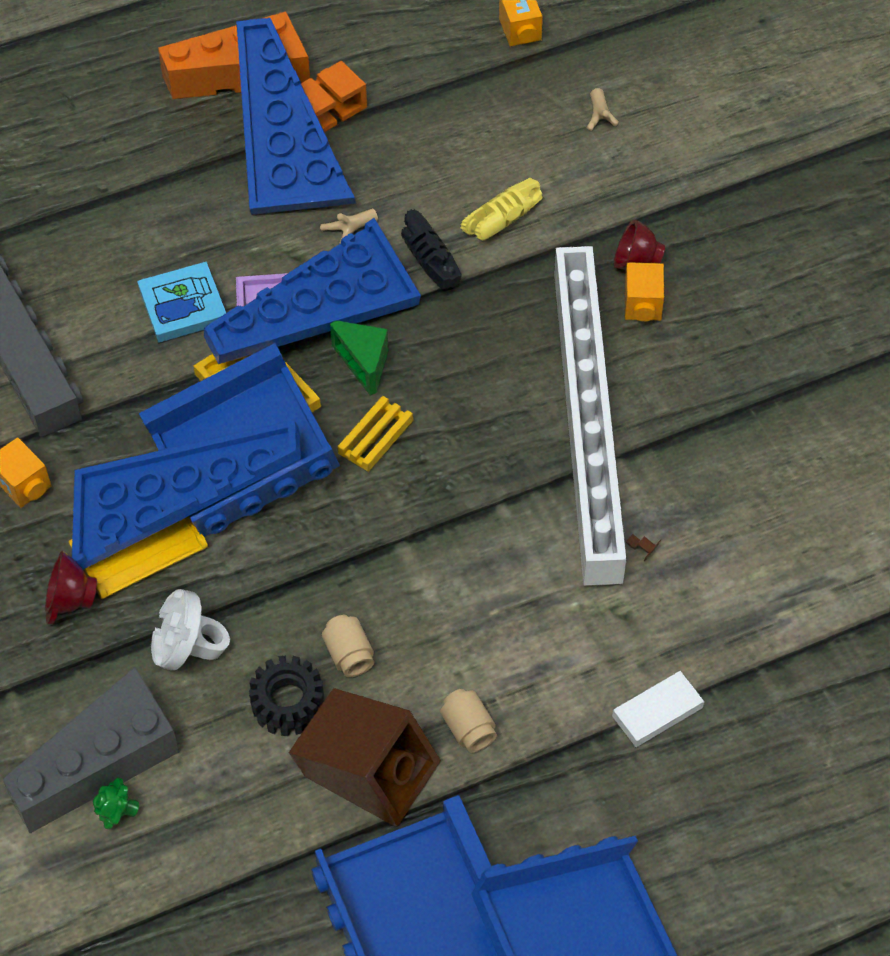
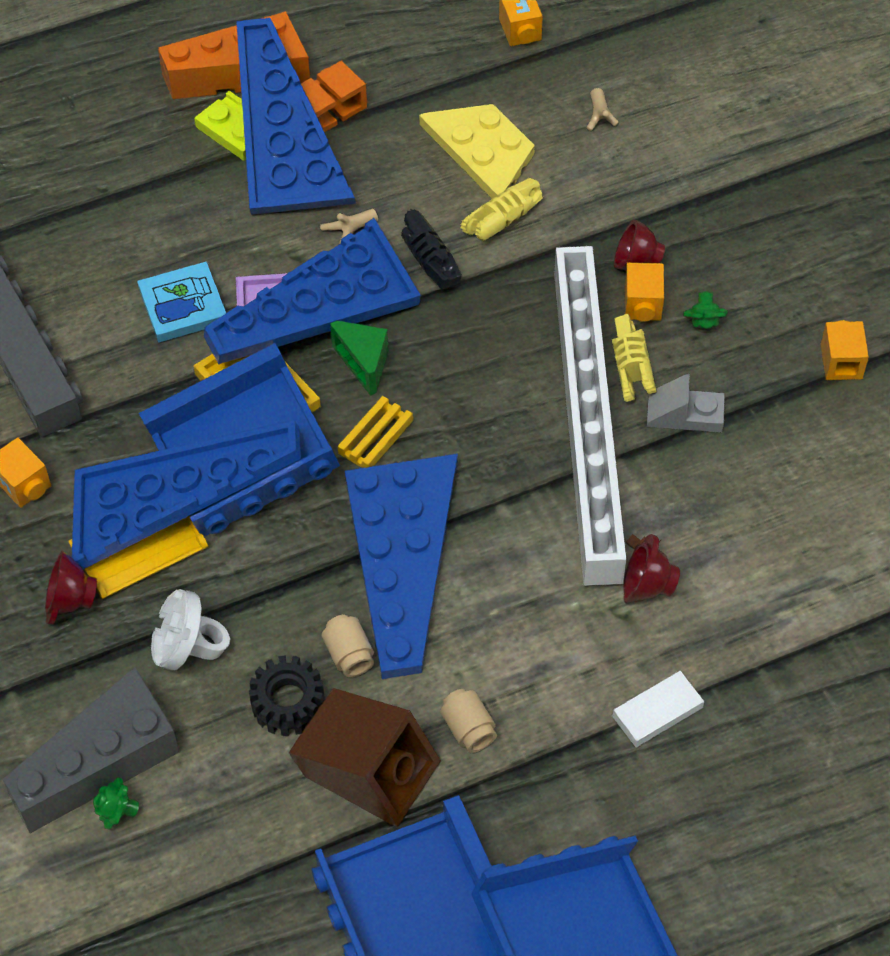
none -> neon yellow plate [194,91,246,161]
none -> blue wing [345,454,458,679]
none -> light yellow wing [419,104,535,199]
none -> light yellow hinge [612,314,656,402]
none -> dark red piece [623,534,680,603]
none -> light grey slope [647,374,725,432]
none -> green plant [683,291,728,329]
none -> light orange brick [821,320,869,380]

